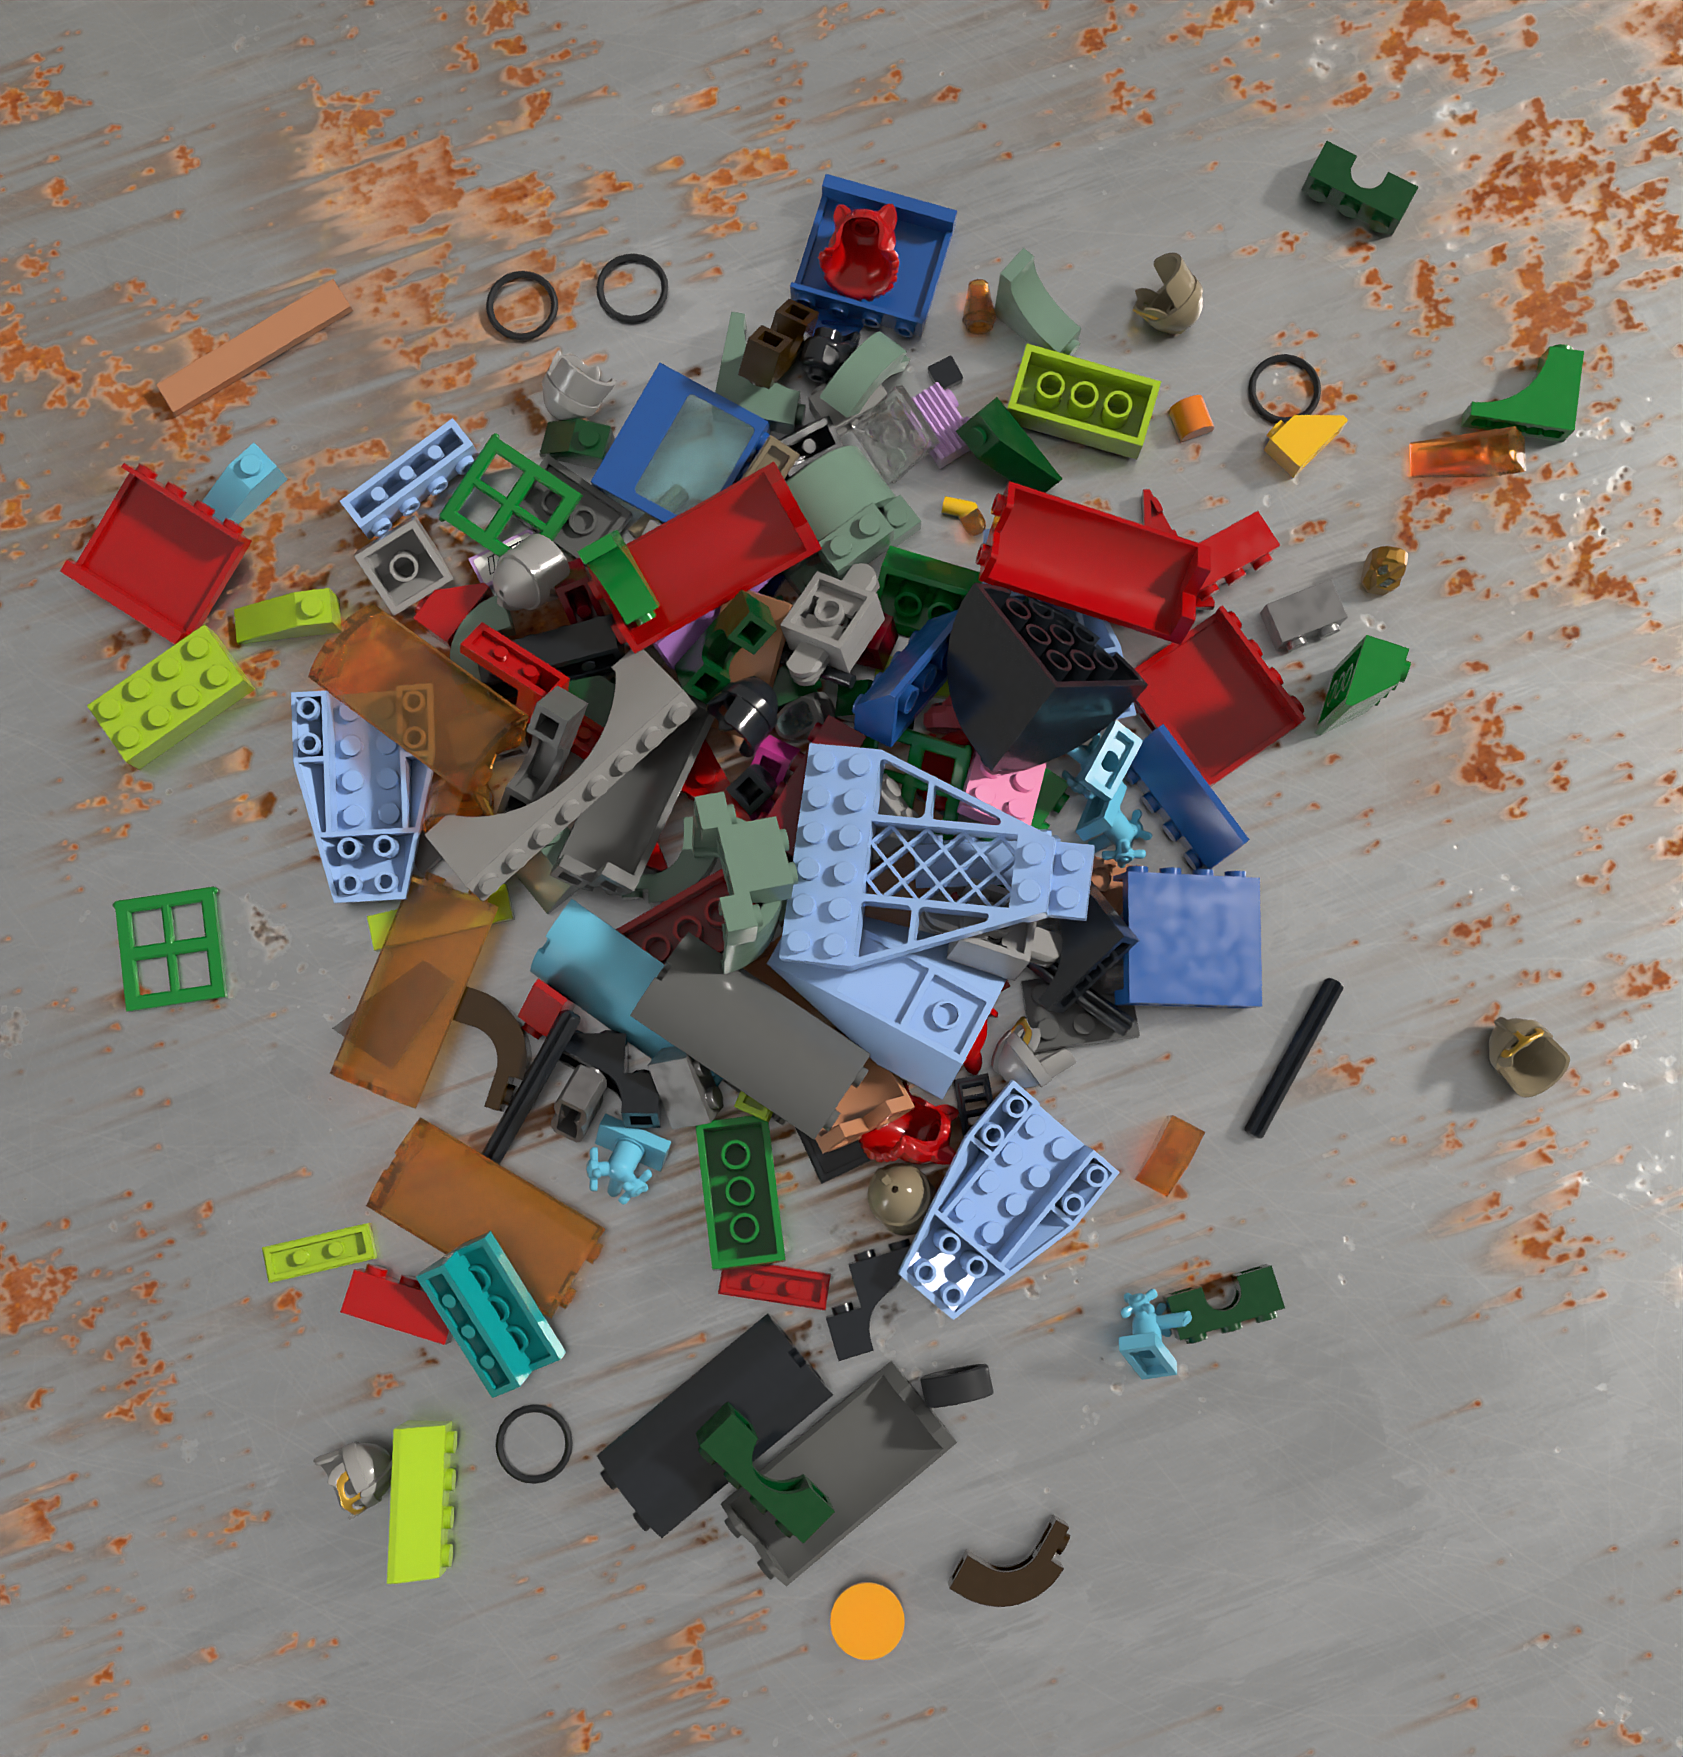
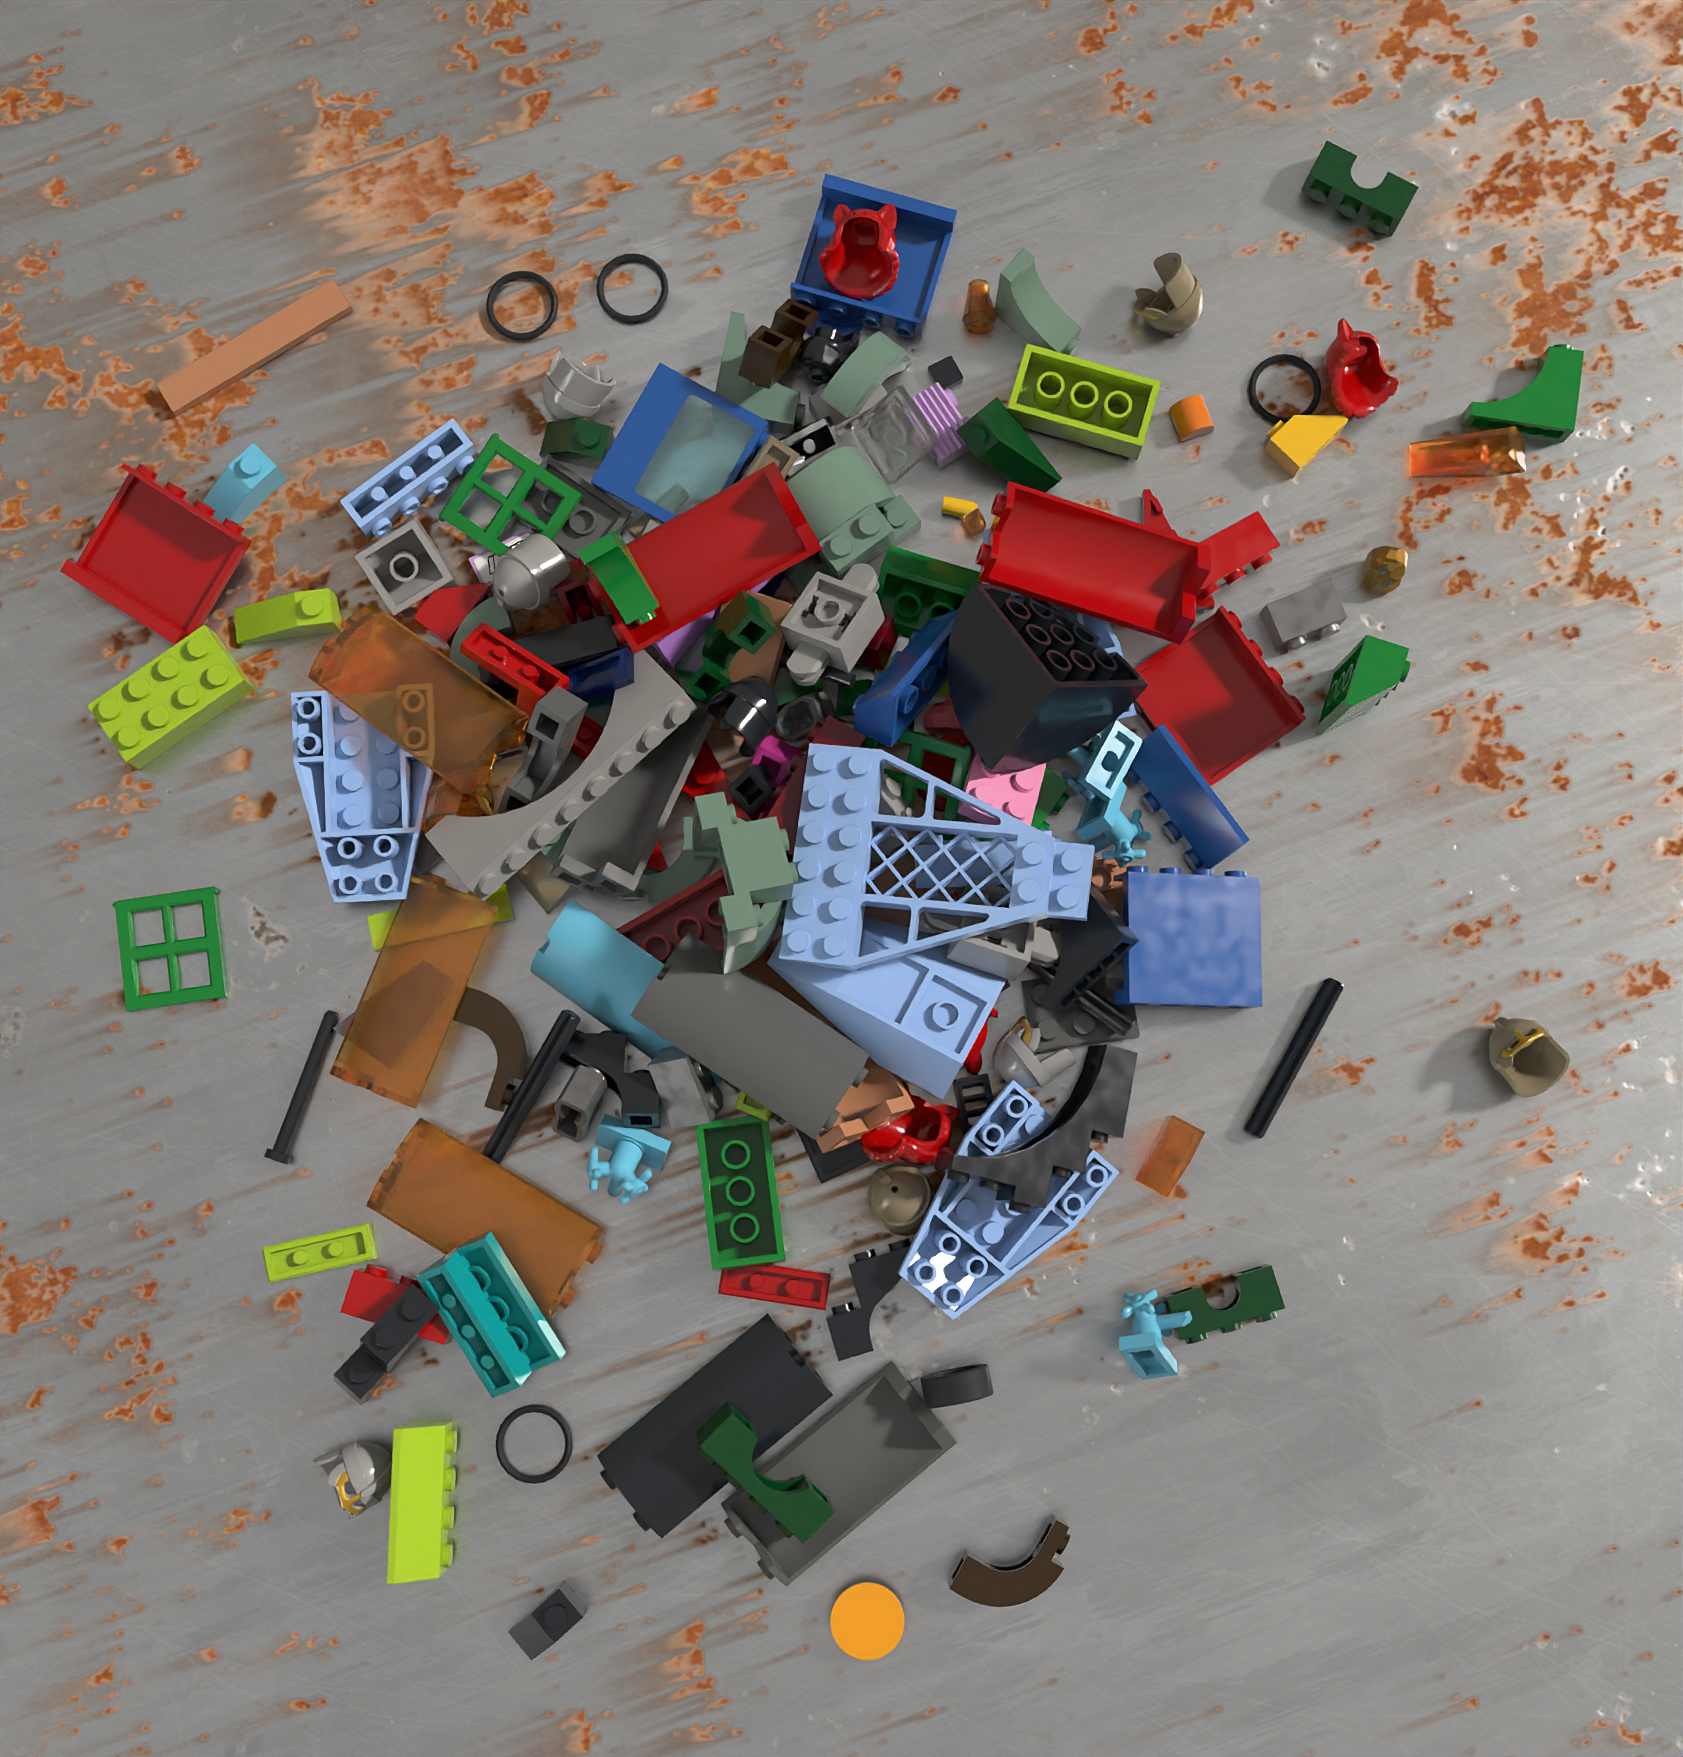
red slope [517,978,576,1040] -> none
none -> black bar [264,1010,338,1165]
none -> black arch [333,1284,440,1405]
none -> black slope [508,1580,588,1661]
none -> clear blue tile [568,647,634,702]
none -> black arch [934,1044,1138,1214]
none -> red hair [1324,318,1399,419]

